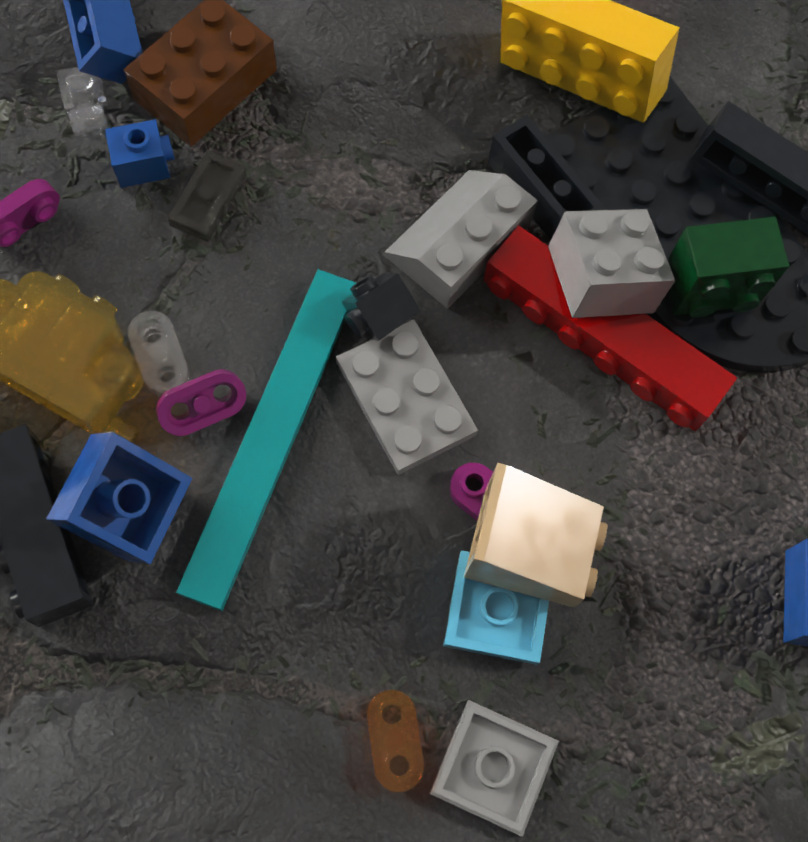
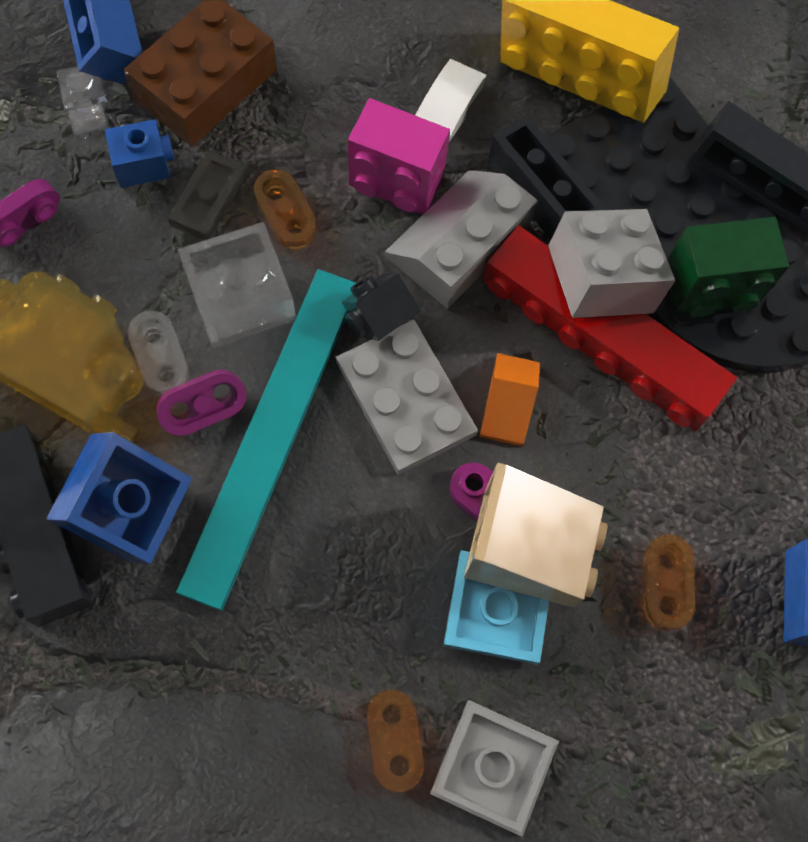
none -> clear brick [178,222,296,348]
none -> clear orange plate [254,169,317,249]
none -> dark pink brick [348,98,450,214]
none -> white slope [415,59,487,141]
none -> orange slope [479,353,540,447]
none -> clear orange plate [643,534,695,631]

